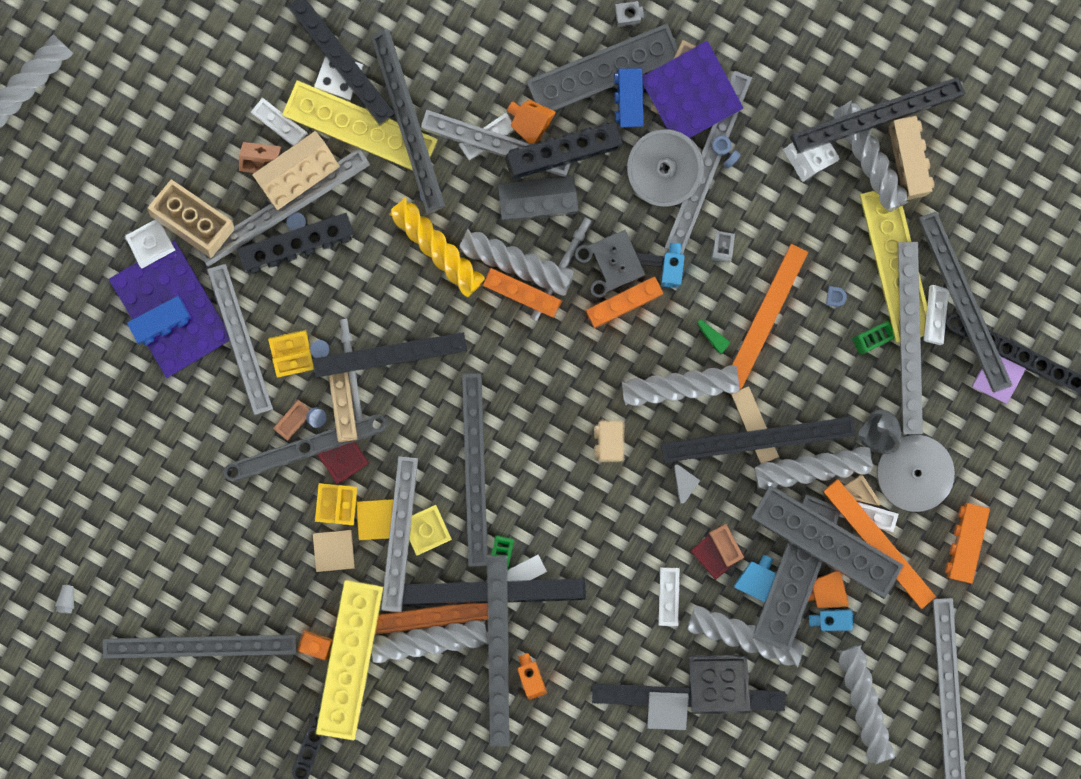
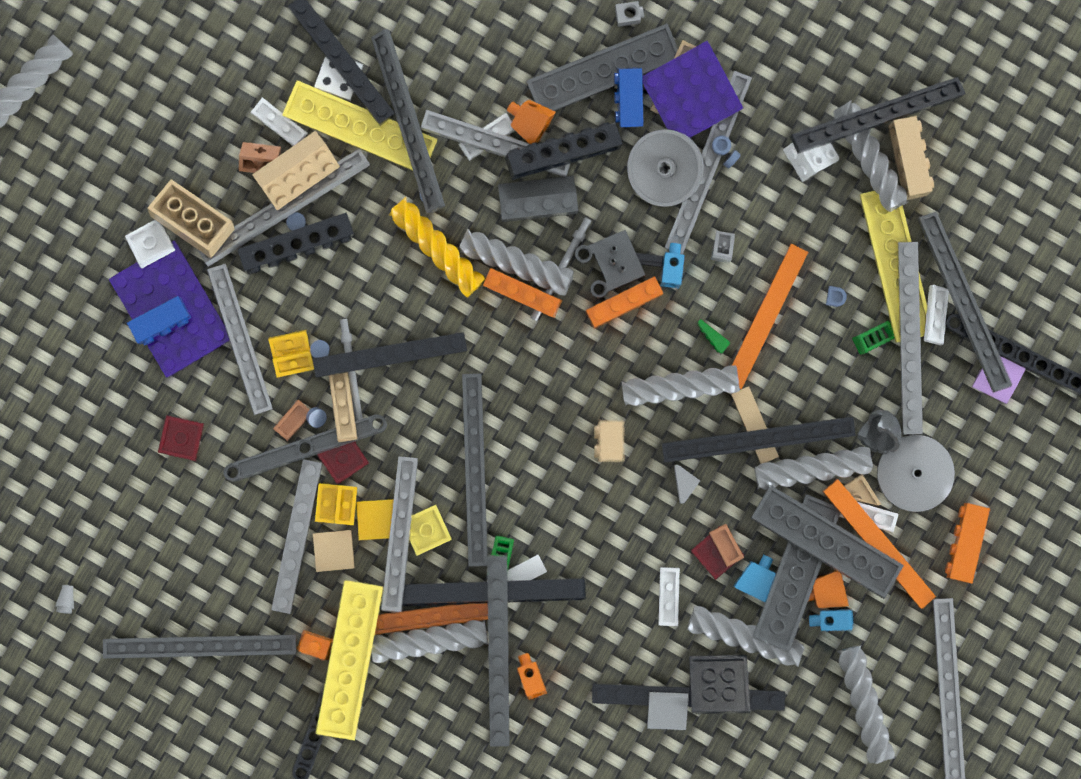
none -> dark red tile [158,415,204,461]
none -> light grey plate [271,459,323,614]

